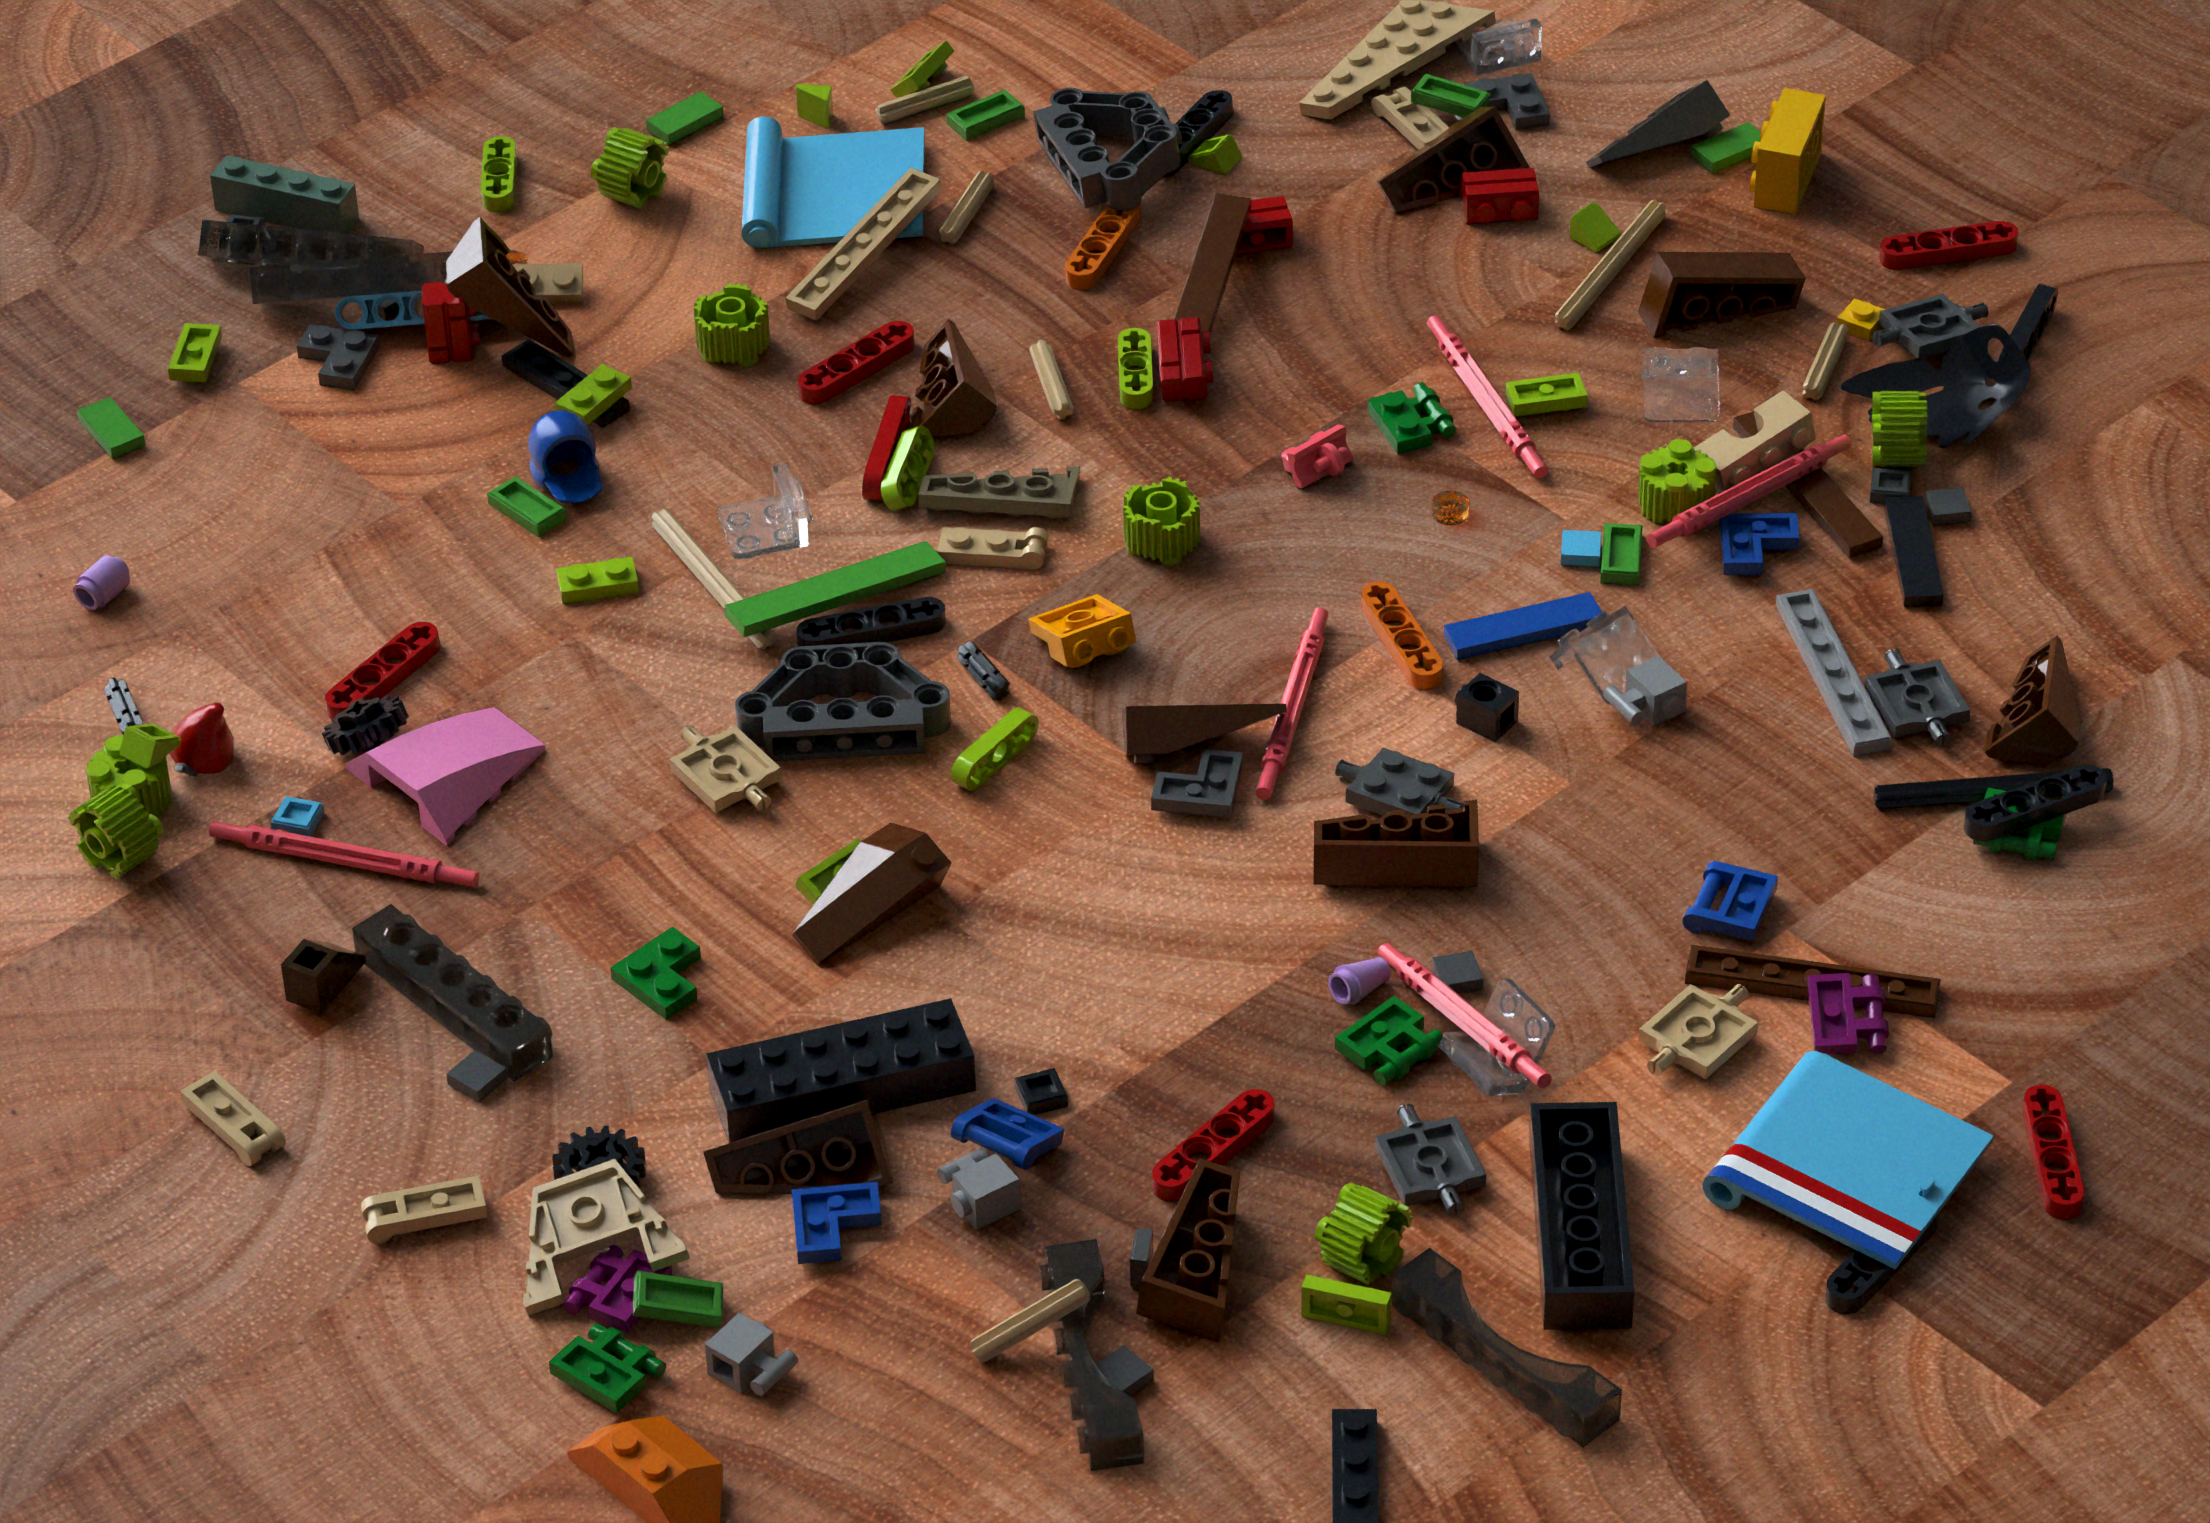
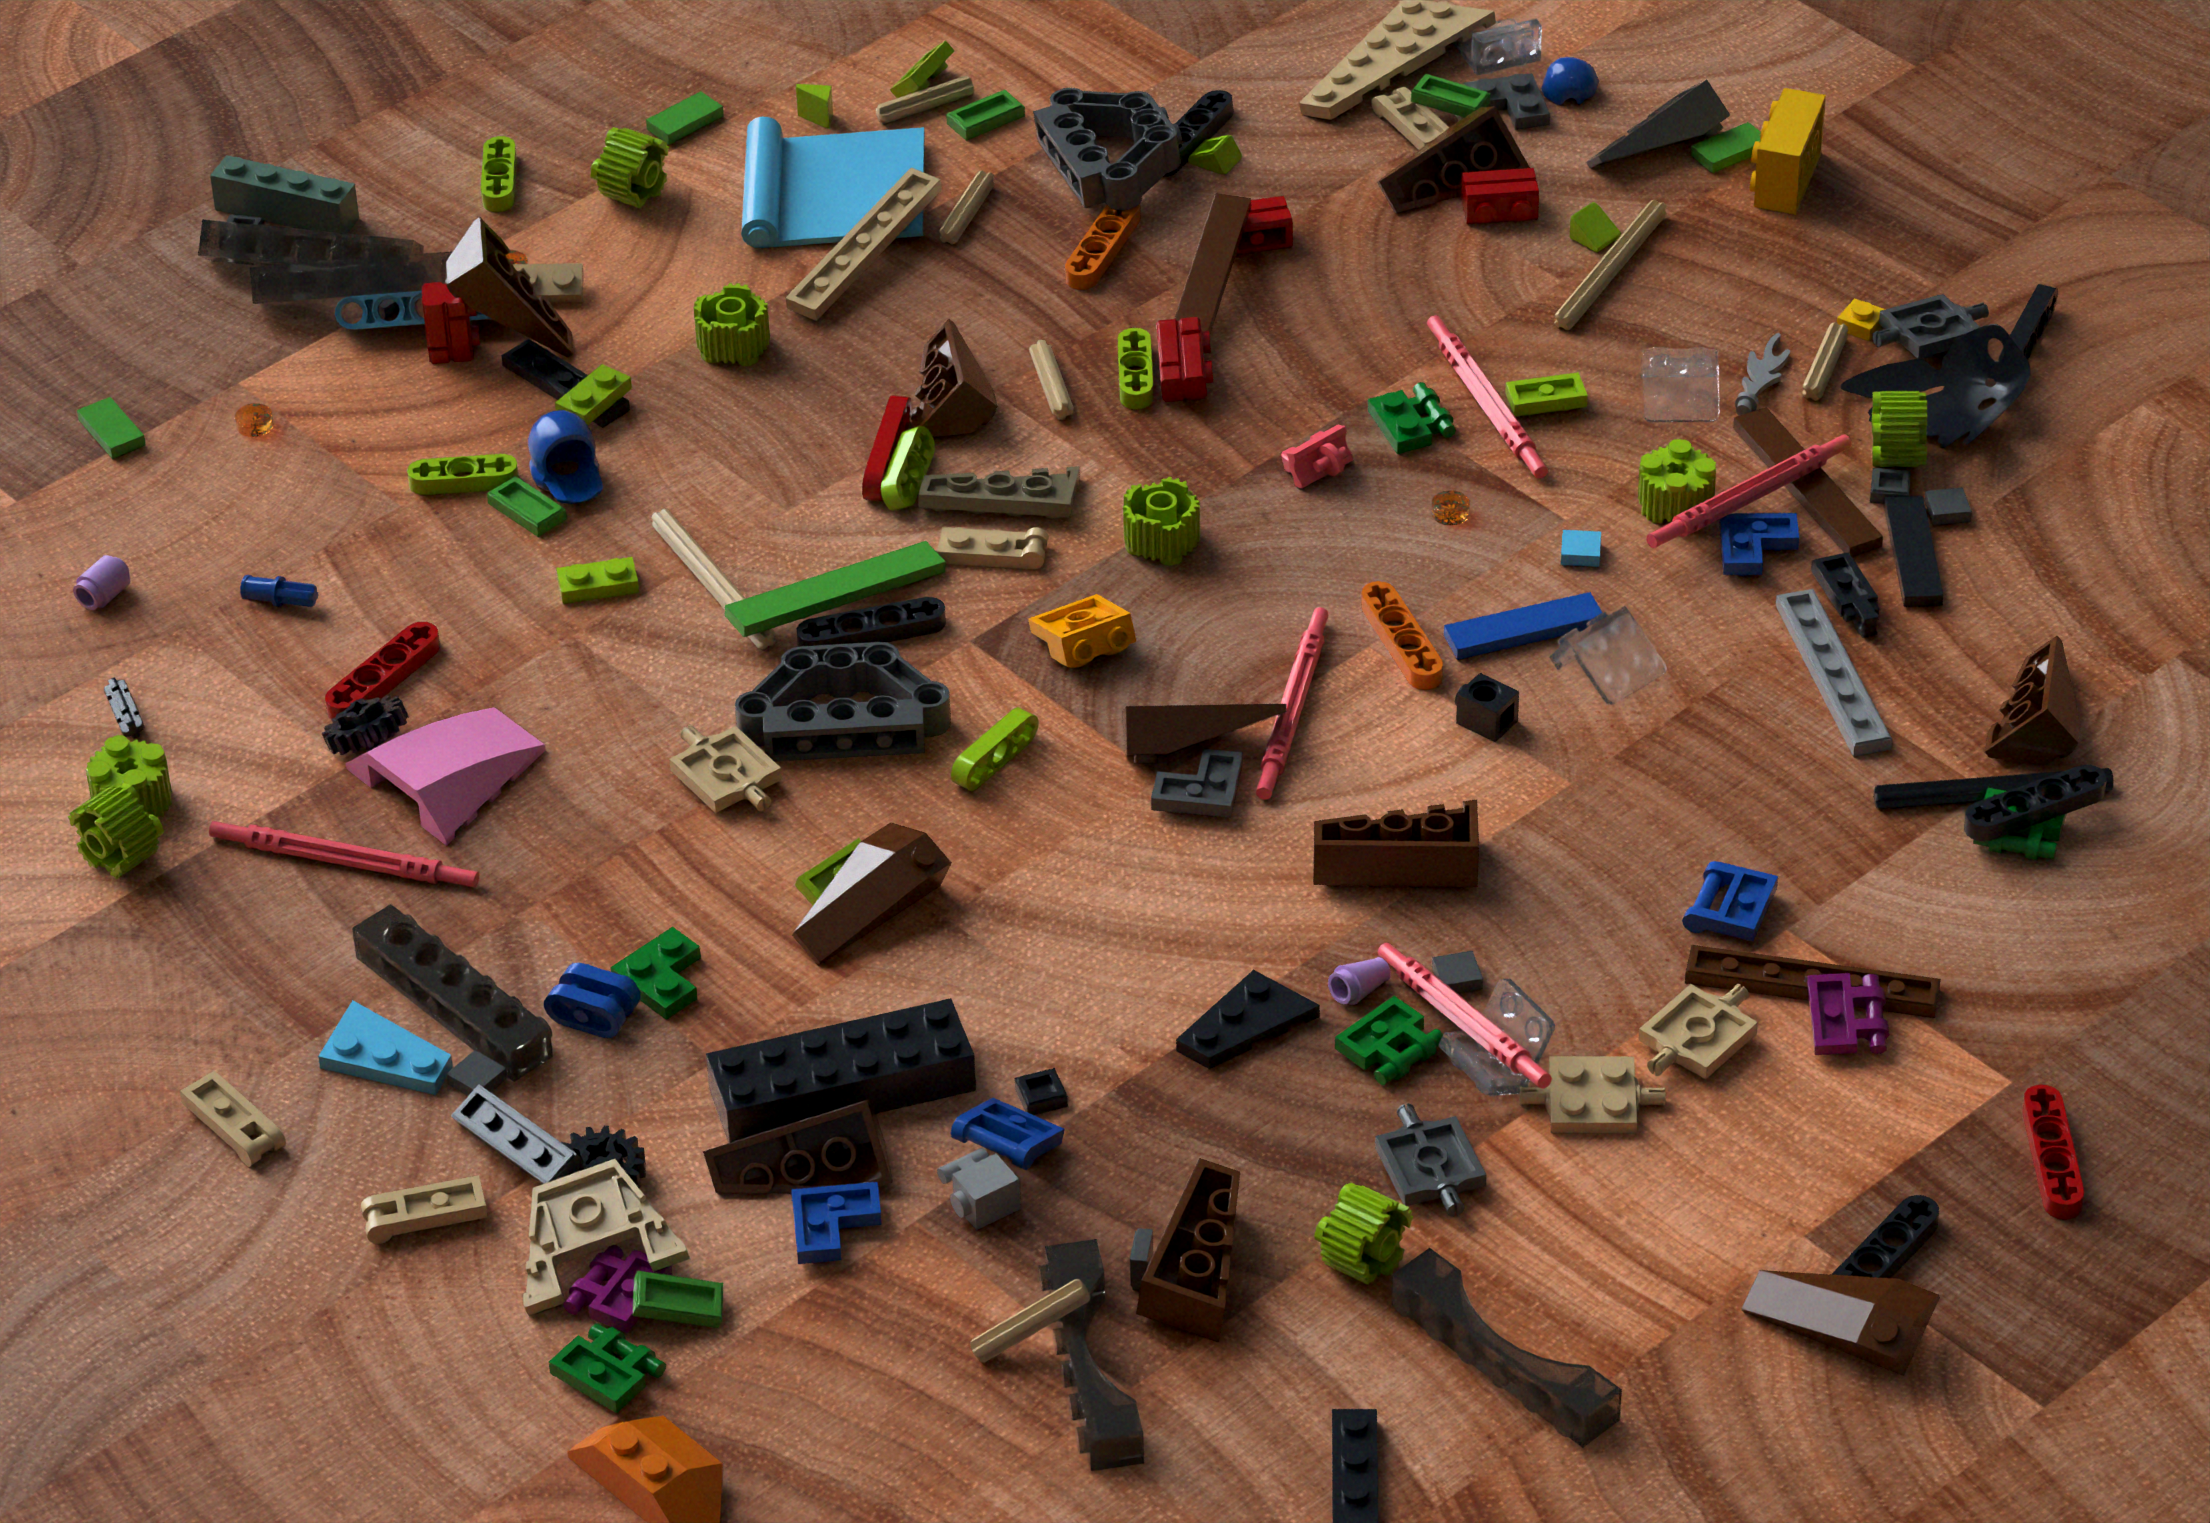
lime slope [120,723,182,768] -> none
lime plate [168,323,222,382] -> none
red hat [170,702,234,777] -> none
medium azure tile [271,796,324,837] -> none
dark brown slope [281,939,366,1013] -> none
dark grey plate [297,324,380,391] -> none
light grey brick [705,1313,798,1396] -> none
clear bracket [717,463,813,559] -> none
red beam [797,321,915,405] -> none
black axle [957,641,1010,700] -> none
dark grey tile [1091,1345,1154,1402] -> none
red beam [1152,1089,1275,1202] -> none
lime plate [1301,1274,1392,1335] -> none
dark grey plate [1335,748,1463,816] -> none
black brick [1529,1102,1634,1330] -> none
bright green tile [1600,523,1643,585] -> none
light grey brick [1603,656,1687,726] -> none
reddish brown wedge [1638,252,1806,338] -> none
tan arch [1694,390,1816,493] -> none
medium azure door [1702,1051,1994,1269] -> none
dark grey plate [1865,648,1970,747] -> none
red beam [1879,221,2018,270] -> none
none -> clear orange tile [235,403,274,437]
none -> blue axle [240,575,319,607]
none -> medium azure wing [318,1000,453,1095]
none -> lime beam [407,454,519,495]
none -> tile [451,1084,584,1184]
none -> blue brick [544,963,641,1038]
none -> black wing [1176,969,1320,1069]
none -> tan plate [1520,1056,1666,1134]
none -> blue hair [1541,57,1599,105]
none -> light grey piece [1735,333,1790,416]
none -> reddish brown wedge [1741,1270,1940,1376]
none -> black hinge [1811,552,1880,638]

